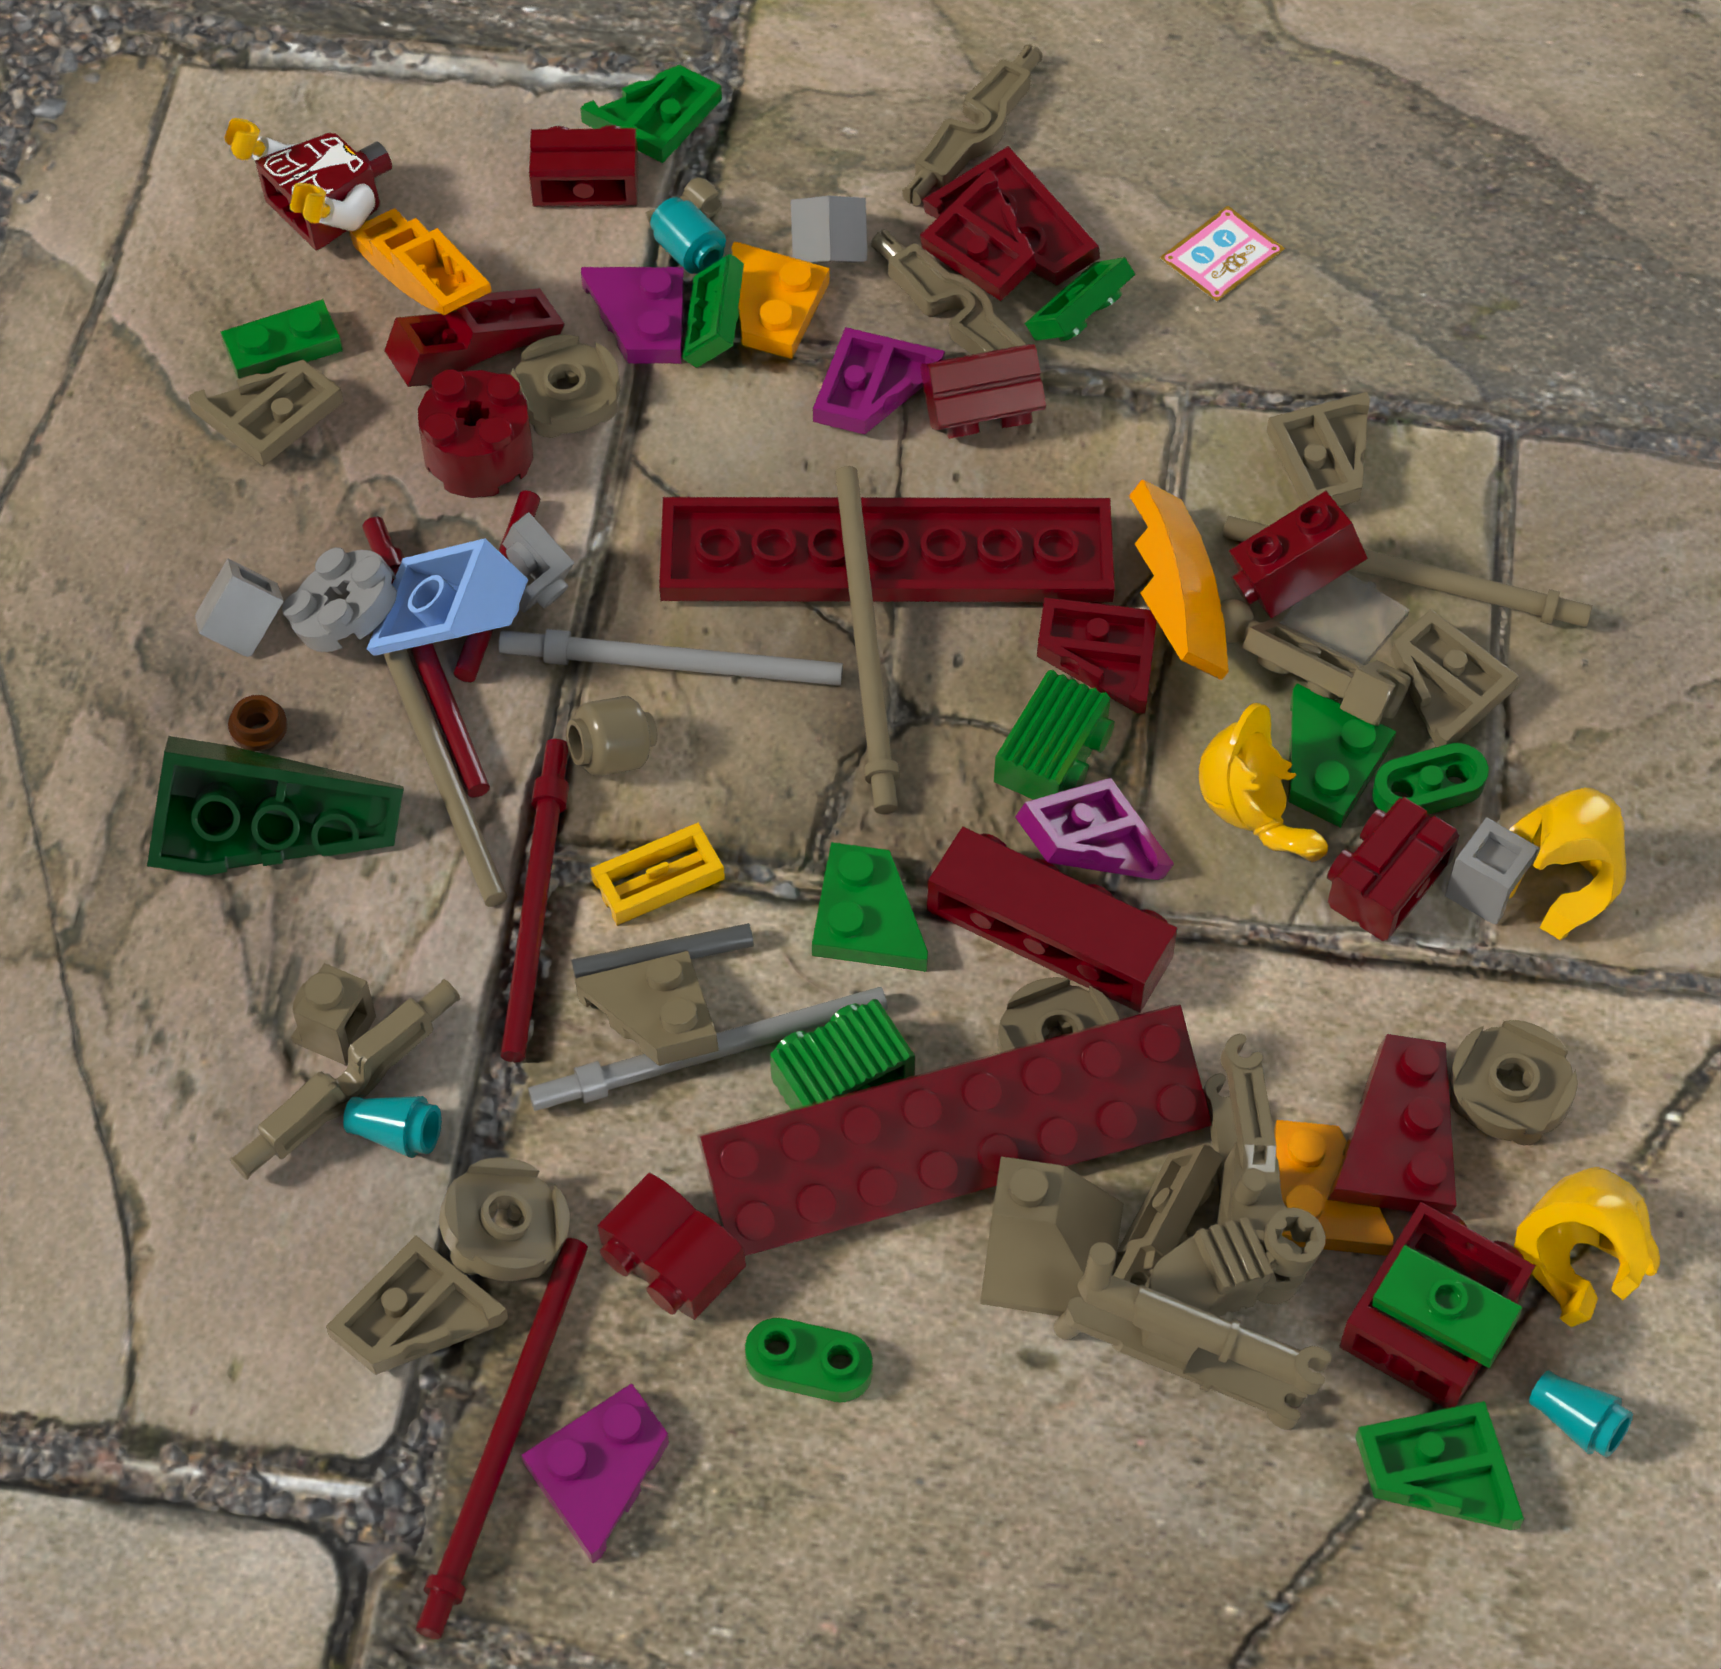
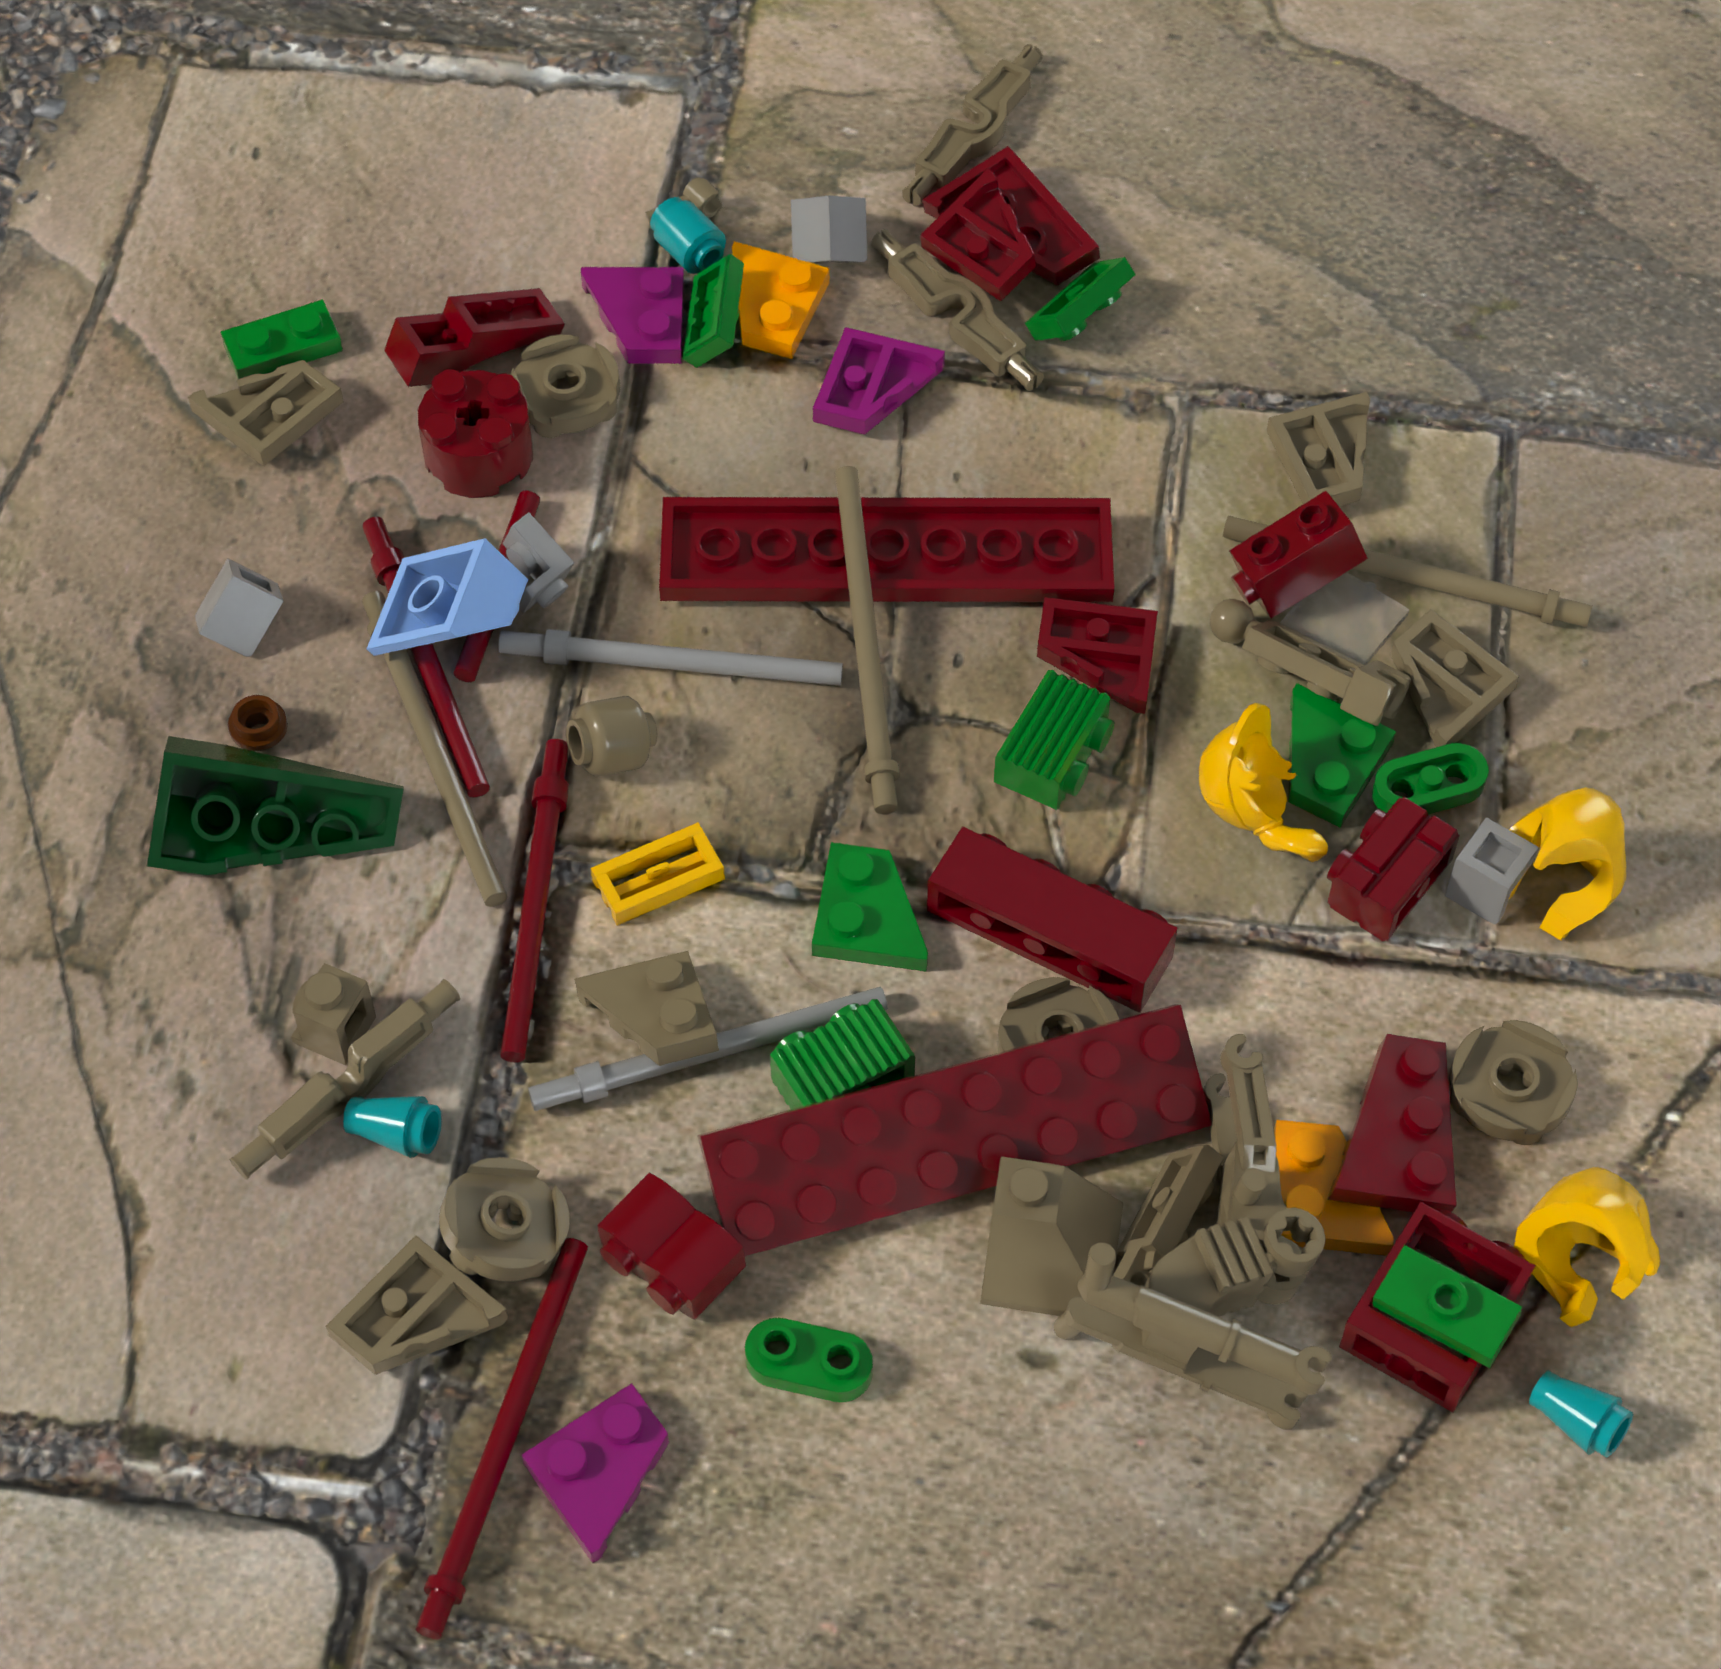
torso [224,118,392,251] -> none
light grey plate [282,547,397,652] -> none
light orange slope [349,208,492,315] -> none
dark red brick [529,125,639,207] -> none
dark grey bar [571,923,754,978] -> none
green wing [580,65,722,164] -> none
dark red brick [920,344,1046,439] -> none
magenta wing [1015,778,1174,880] -> none
light orange slope [1129,479,1229,680] -> none
sticker [1159,206,1285,302] -> none
green wing [1355,1401,1524,1531] -> none

